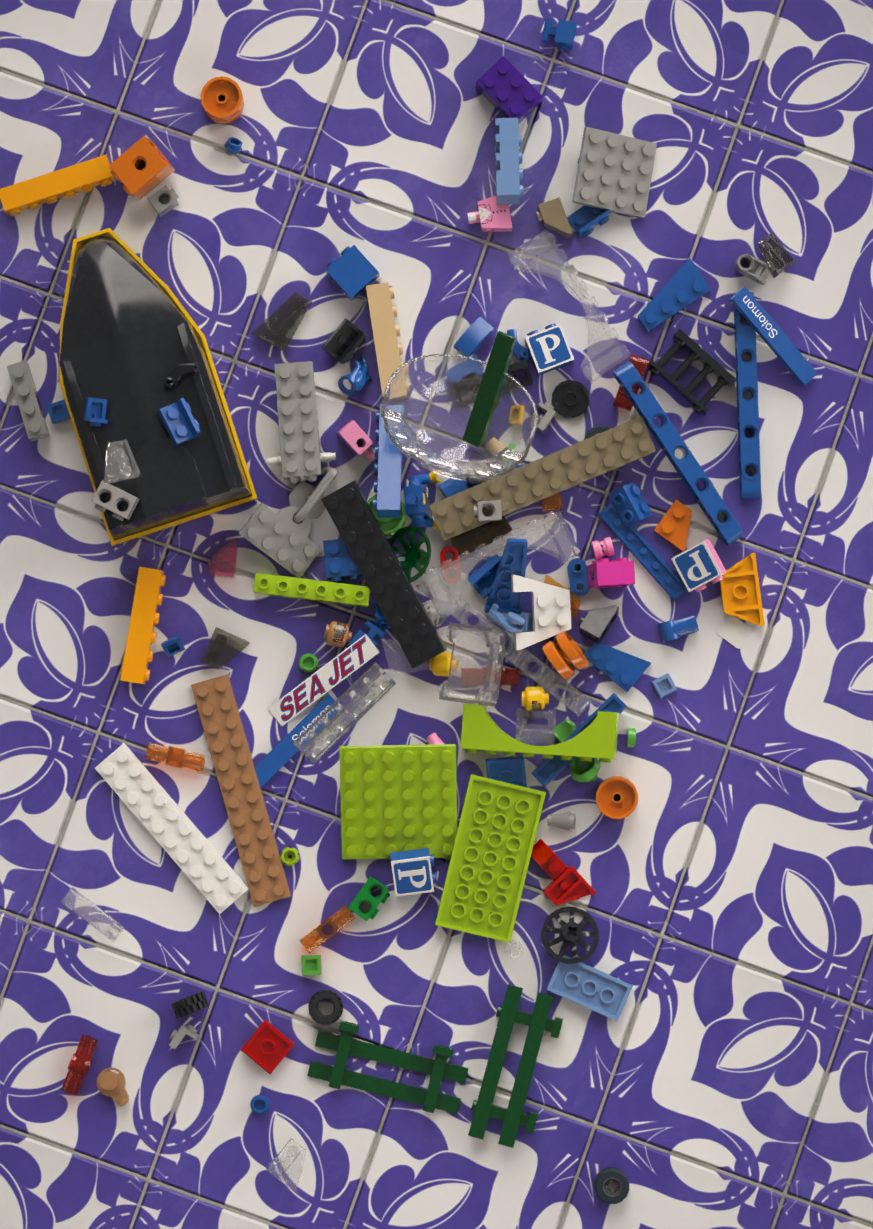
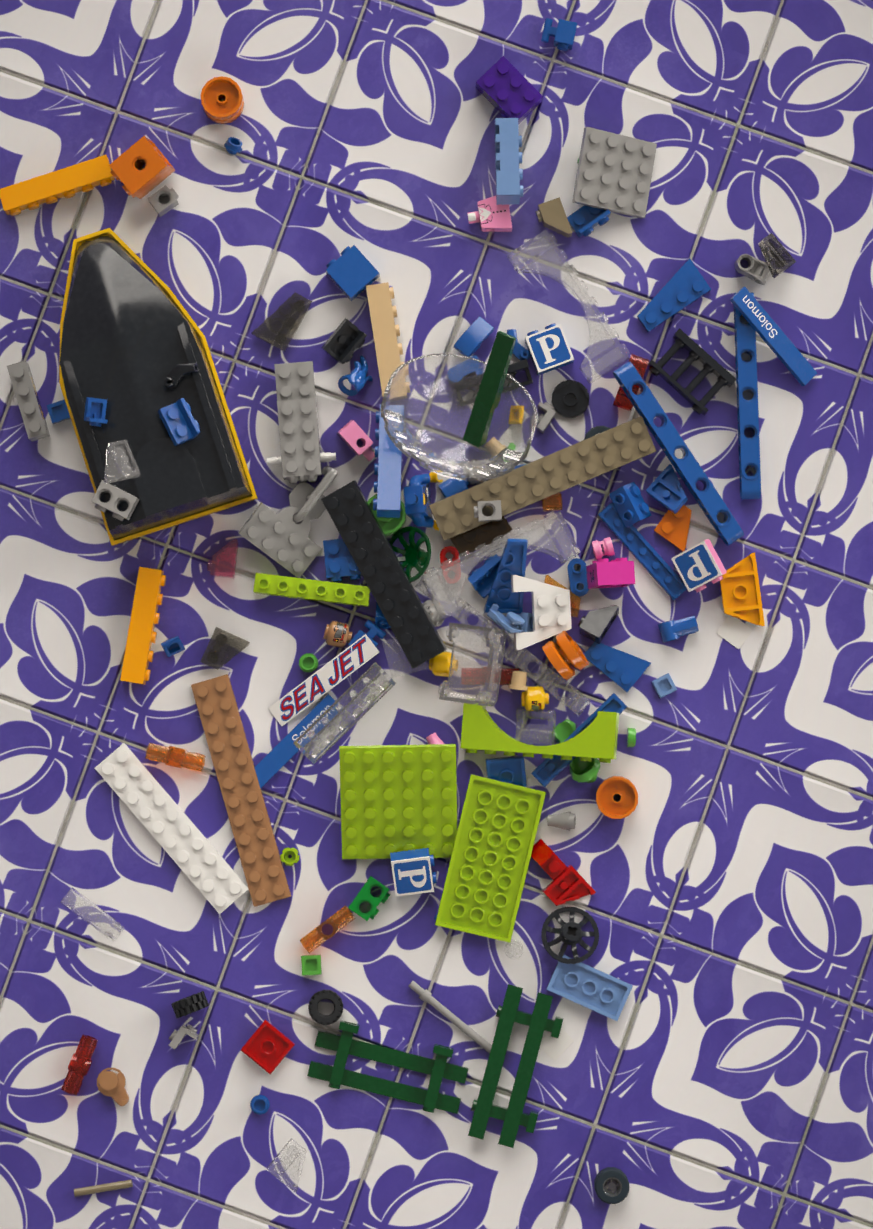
none -> dark tan bar [74,1179,133,1197]
none -> light grey bar [408,981,492,1054]
none -> tan piece [508,671,528,690]
none -> blue wing [646,464,688,514]

